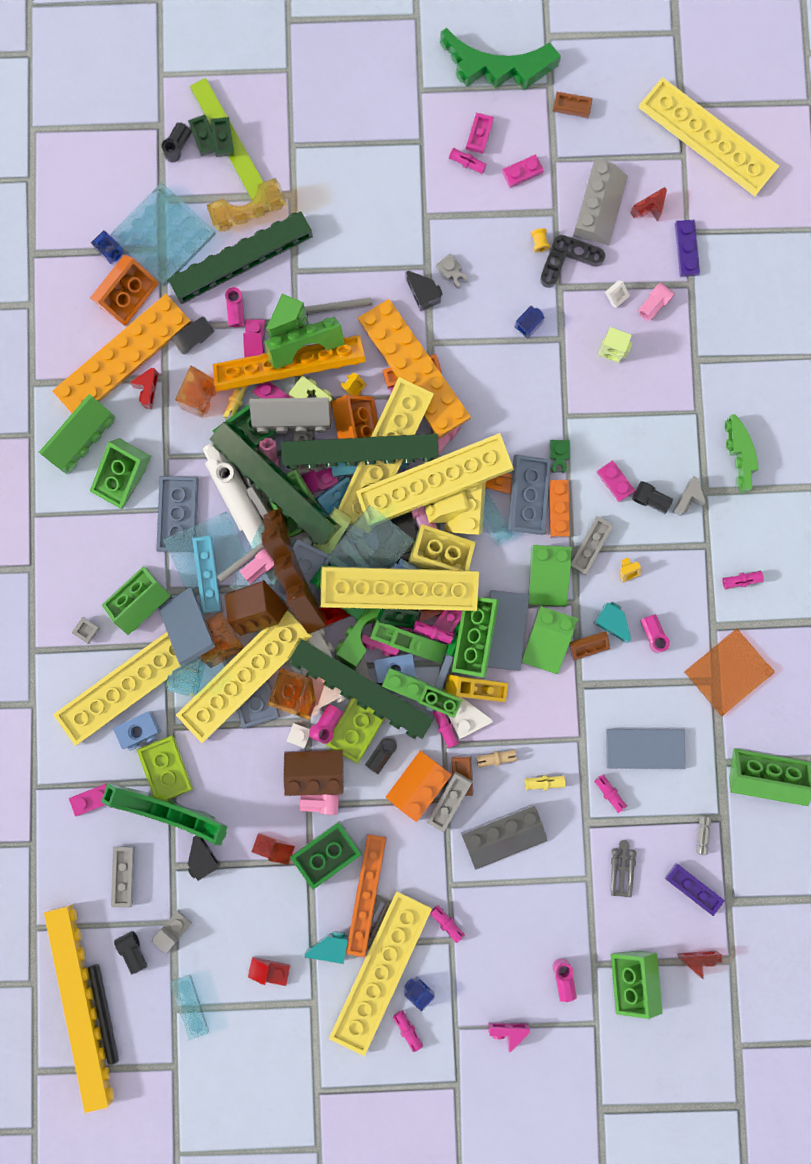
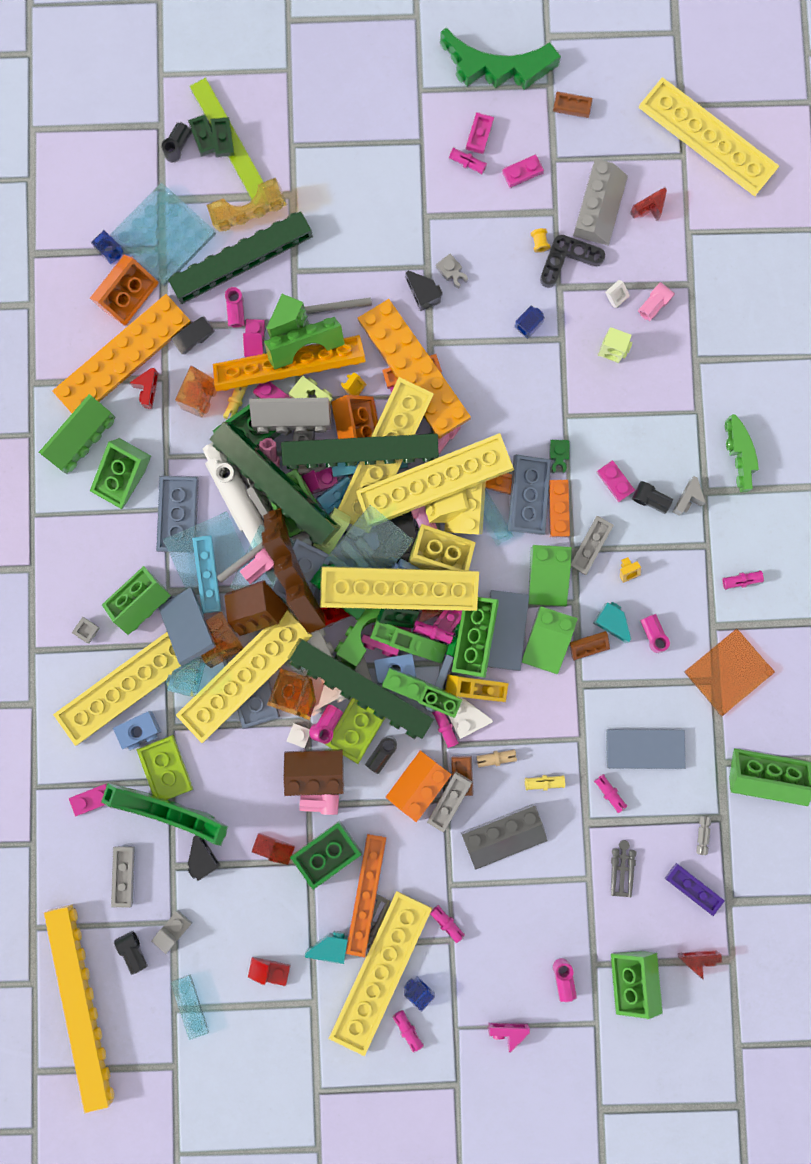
black axle [88,964,119,1065] -> none
dark purple plate [675,220,700,277] -> none

